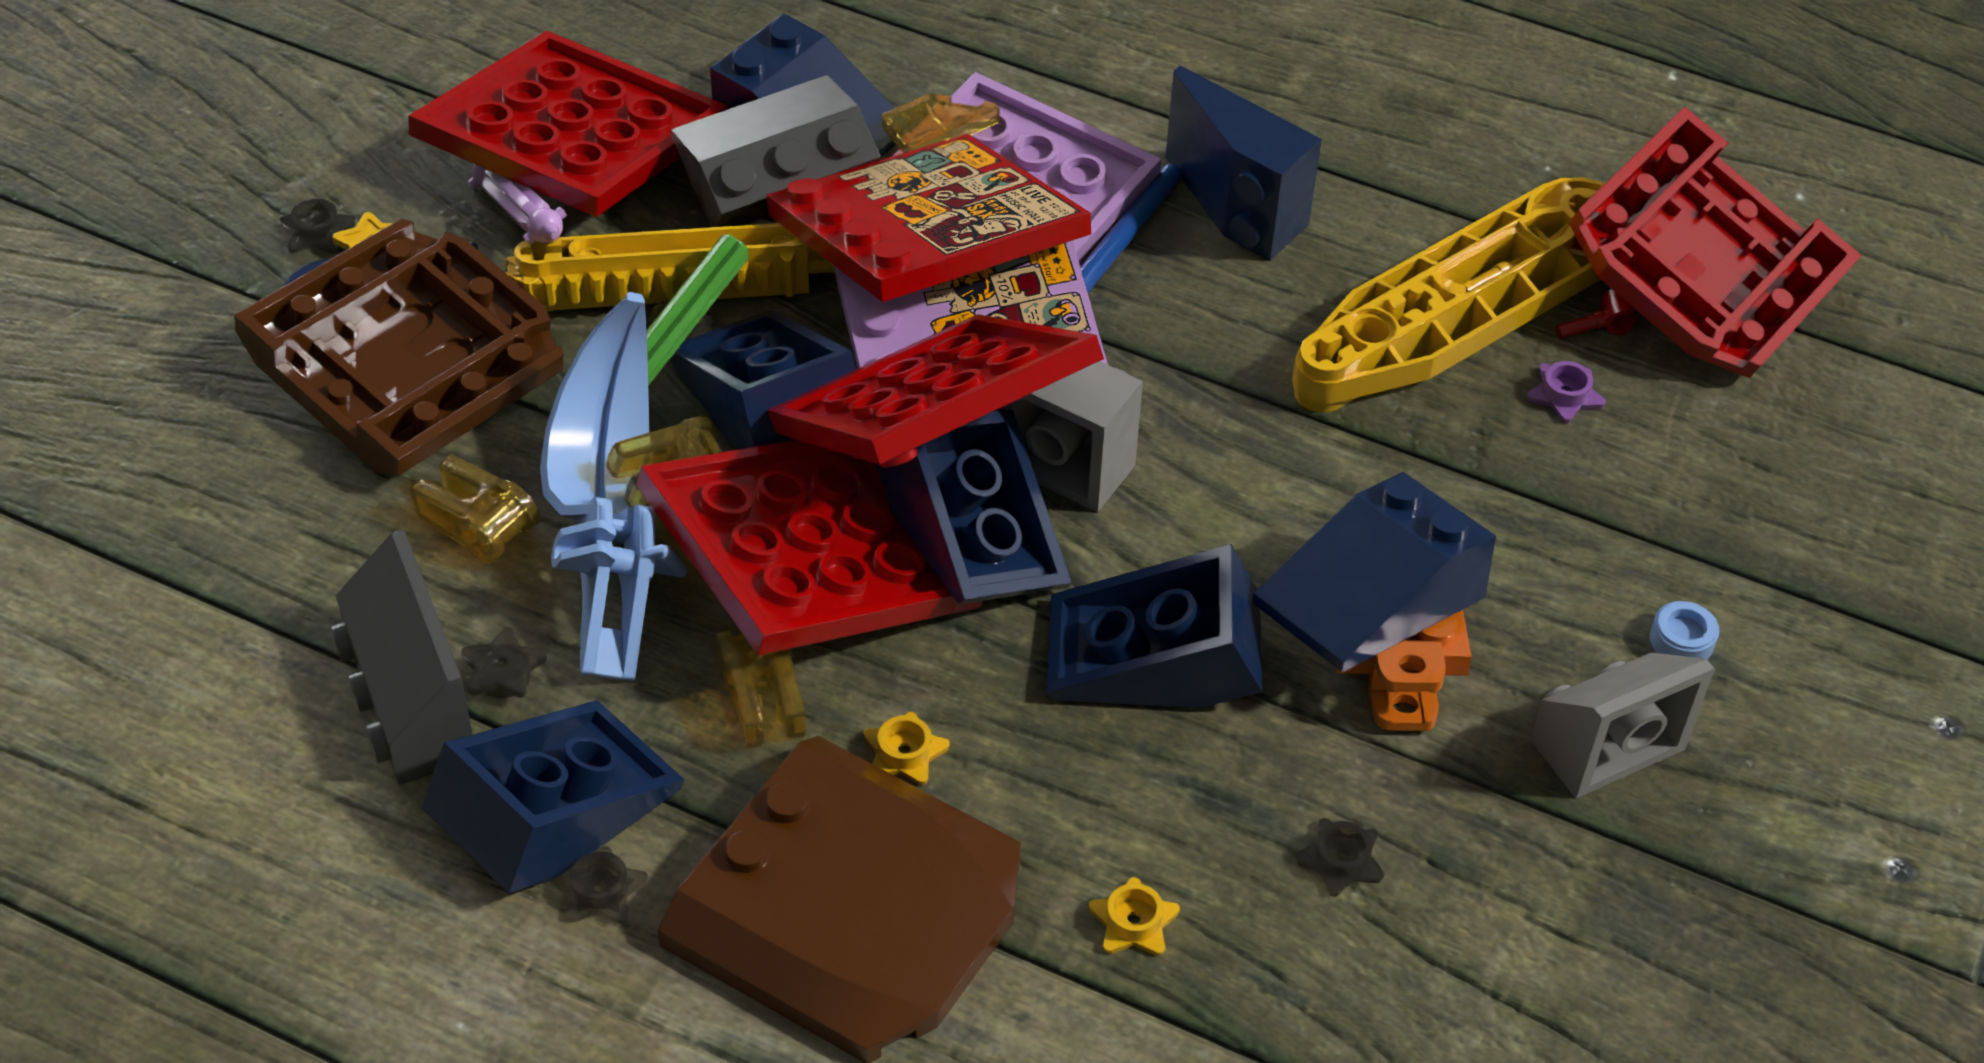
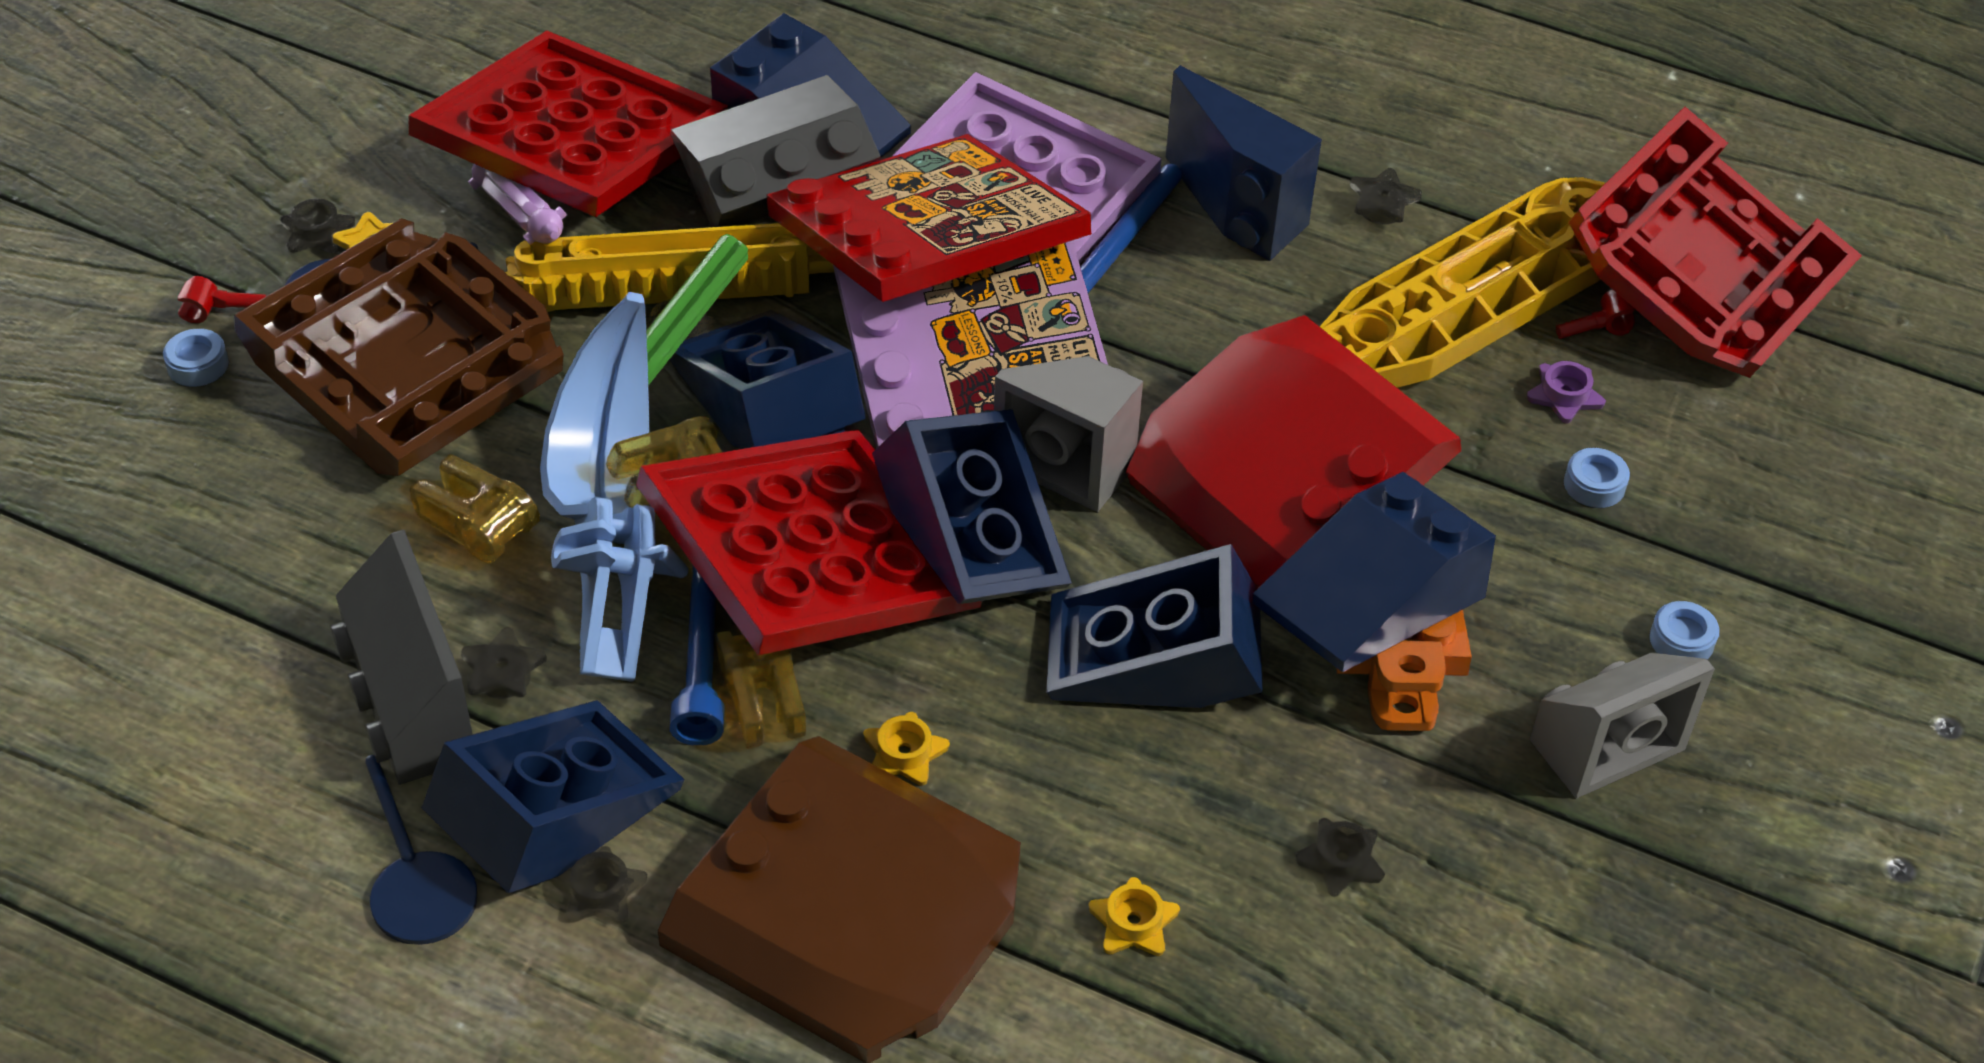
red plate [767,314,1104,467] -> none
clear yellow tile [881,93,1000,153] -> none
none -> light blue tile [163,329,229,387]
none -> red hand [177,276,267,324]
none -> dark blue piece [365,755,478,945]
none -> blue piece [670,564,725,745]
none -> red wedge [1126,315,1462,589]
none -> clear smoke plate [1349,168,1422,225]
none -> light blue tile [1564,448,1630,508]

